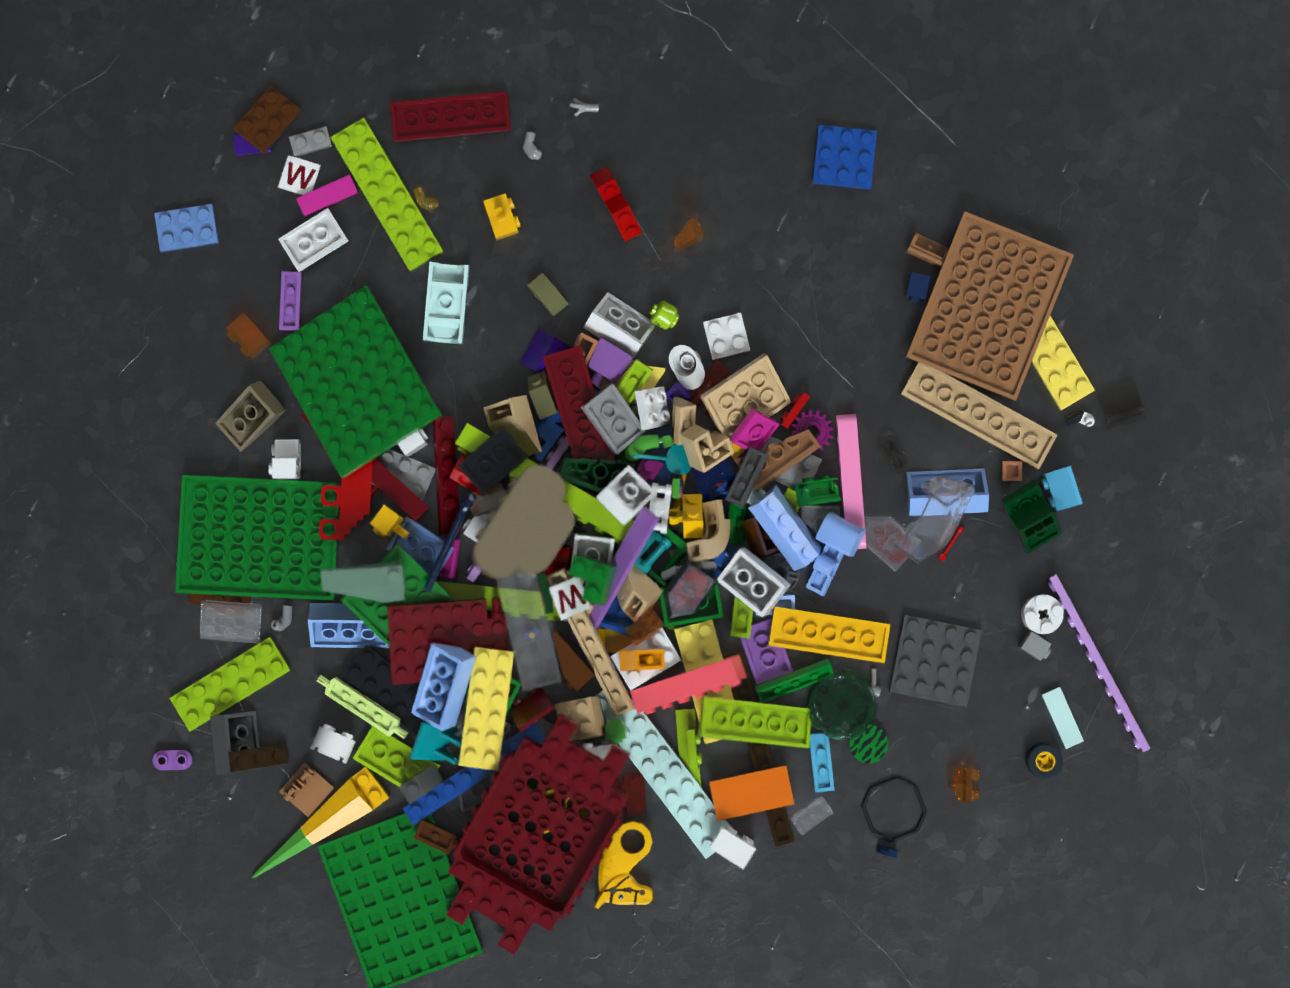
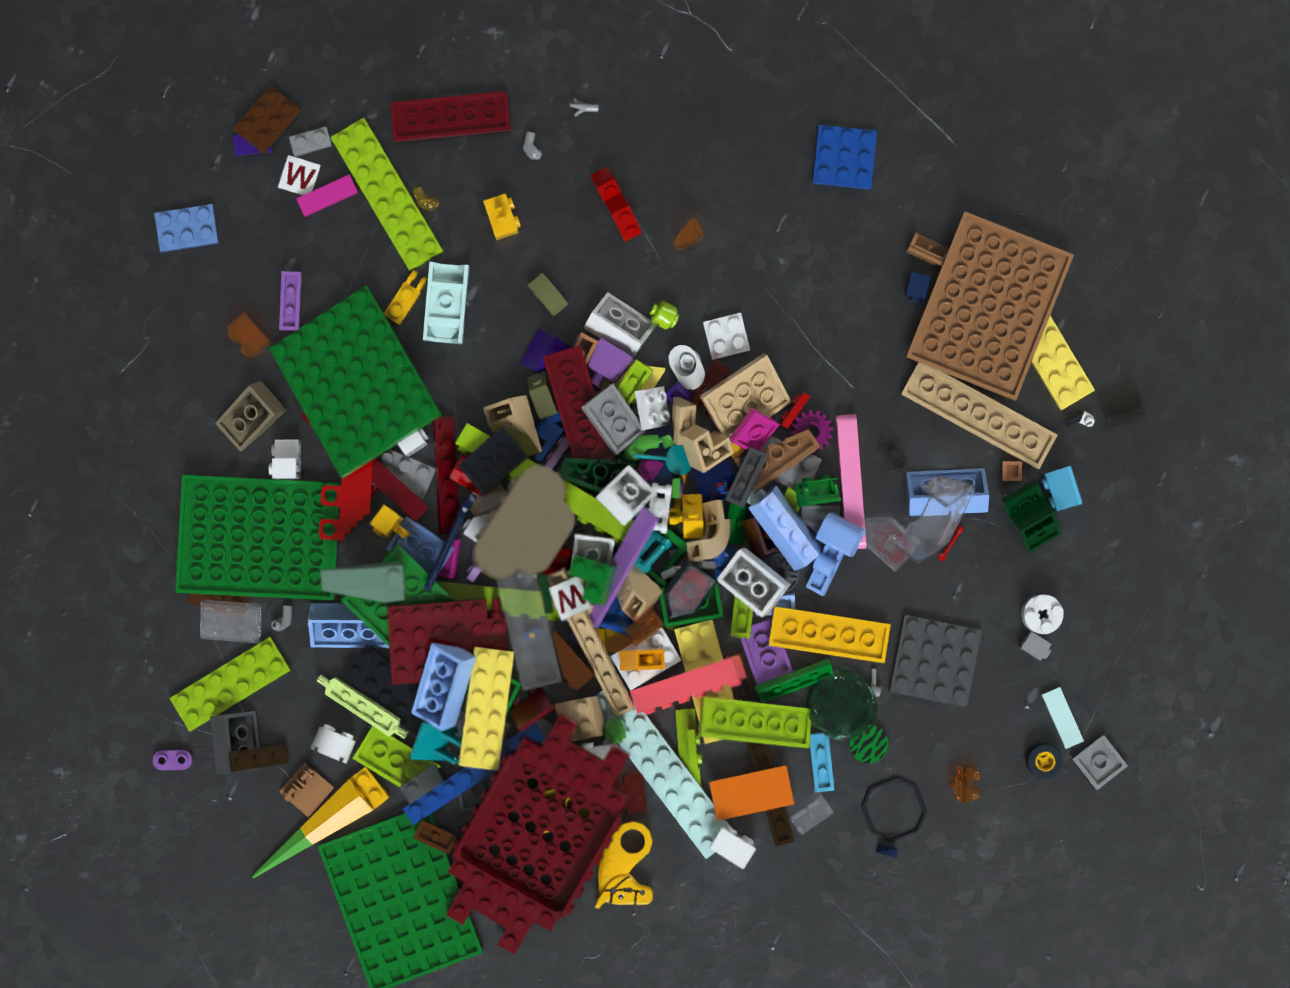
white plate [278,208,348,272] -> none
lavender plate [1048,573,1150,752] -> none
none -> yellow hinge [384,270,428,325]
none -> light grey plate [1072,734,1128,790]

